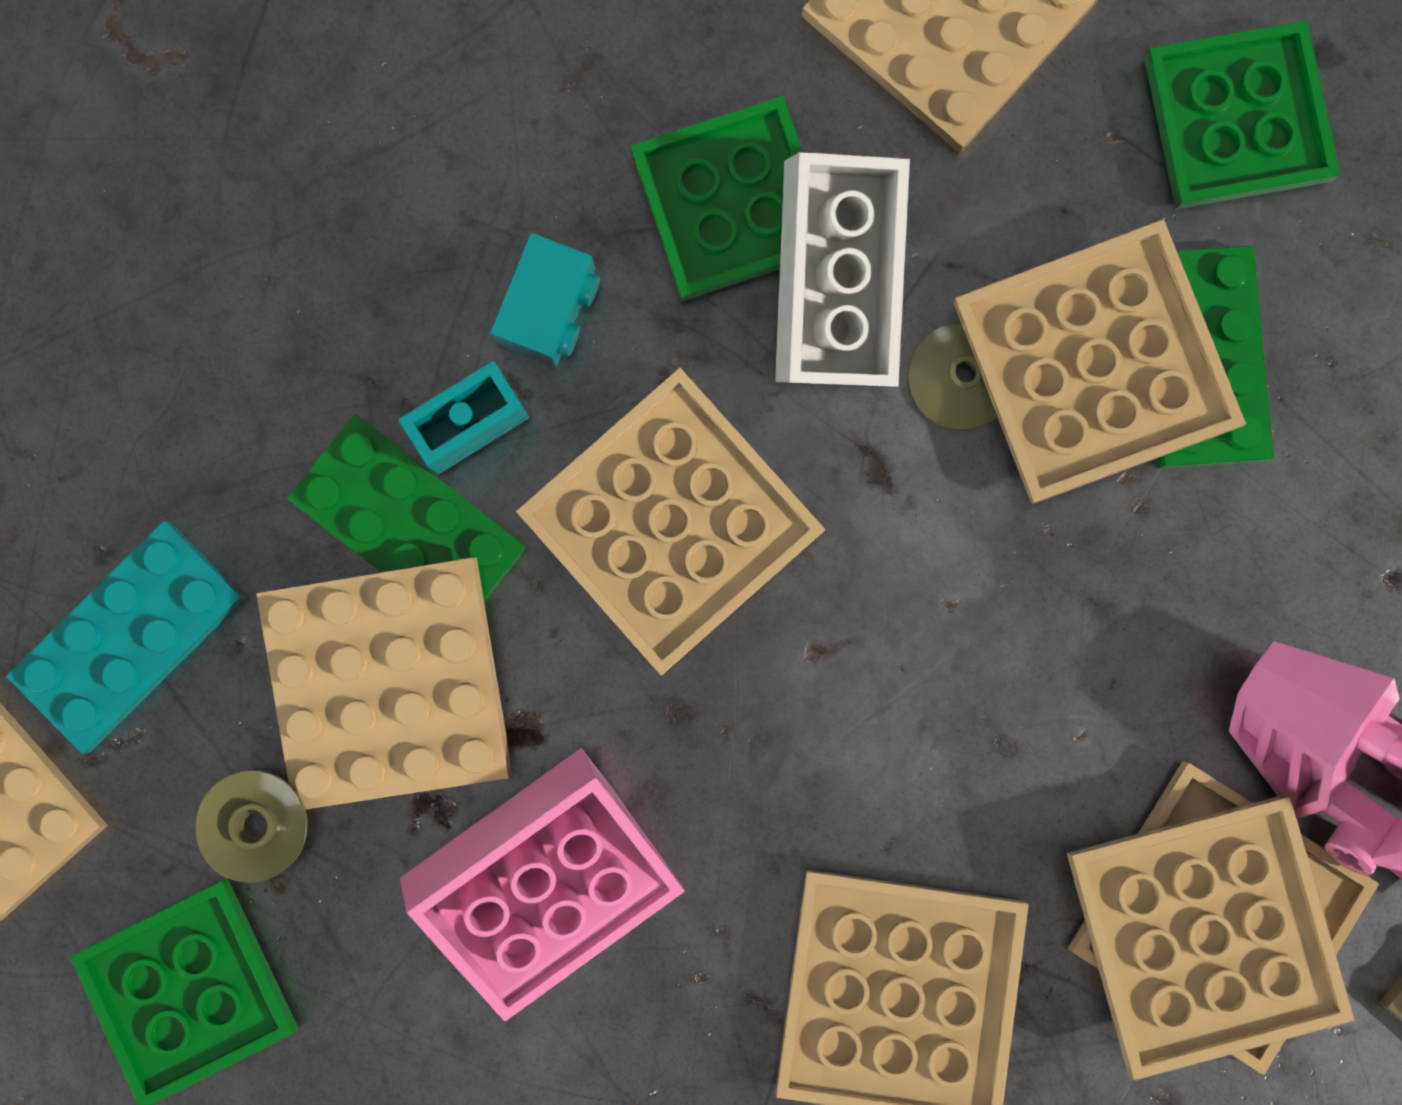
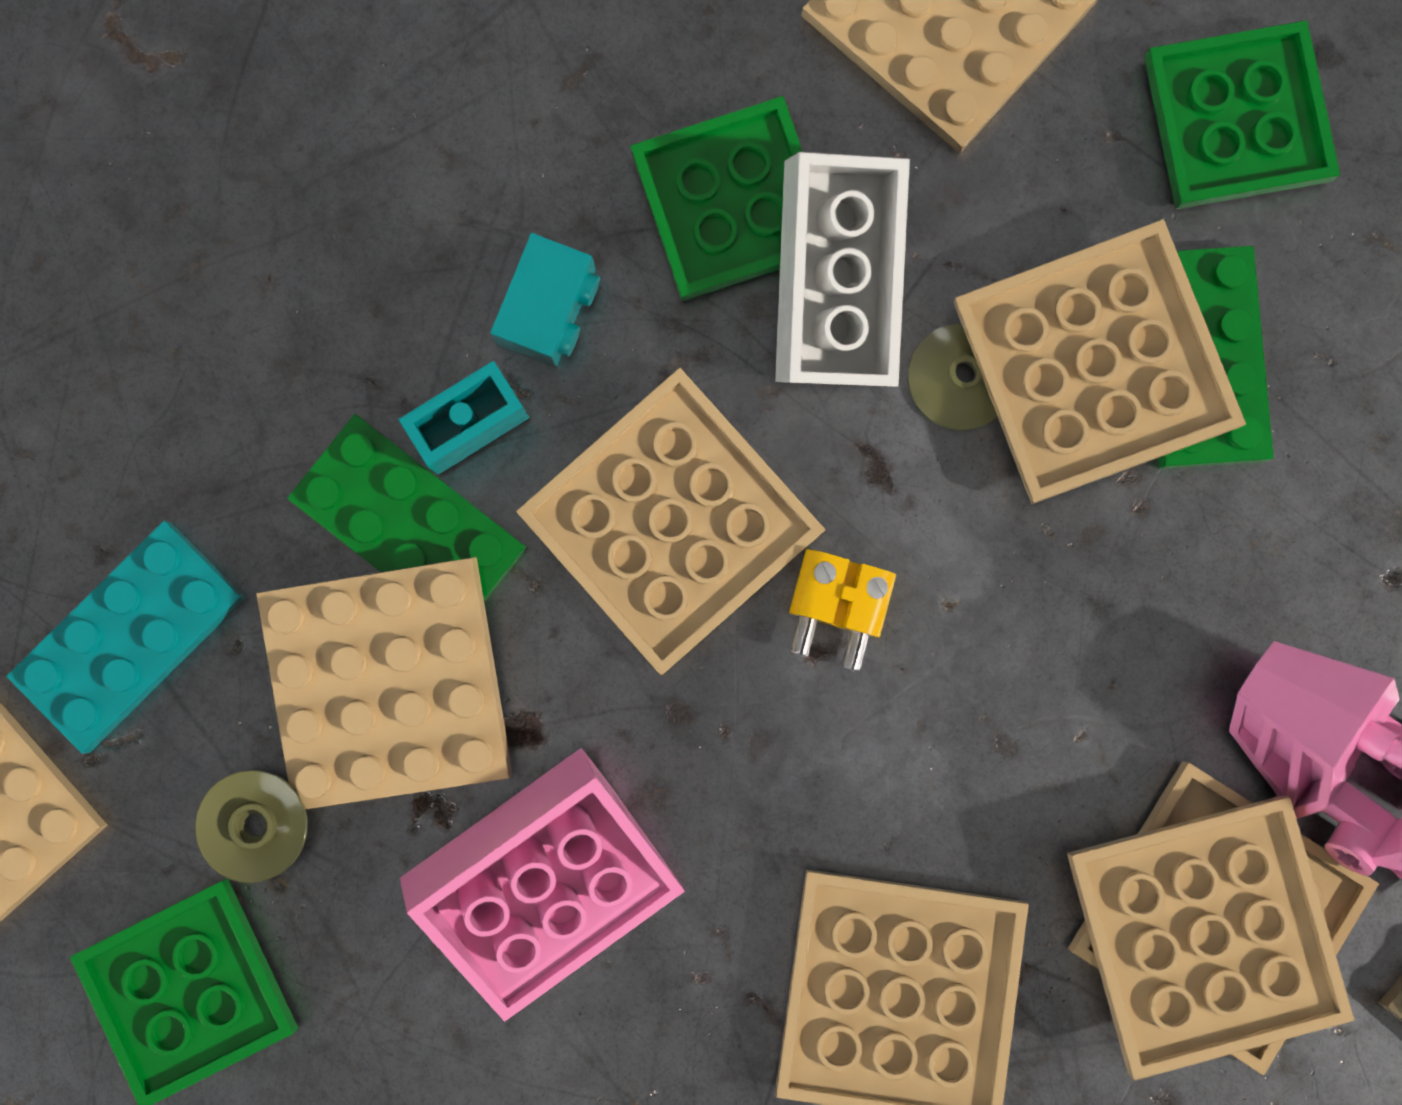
none -> yellow piece [789,549,896,671]

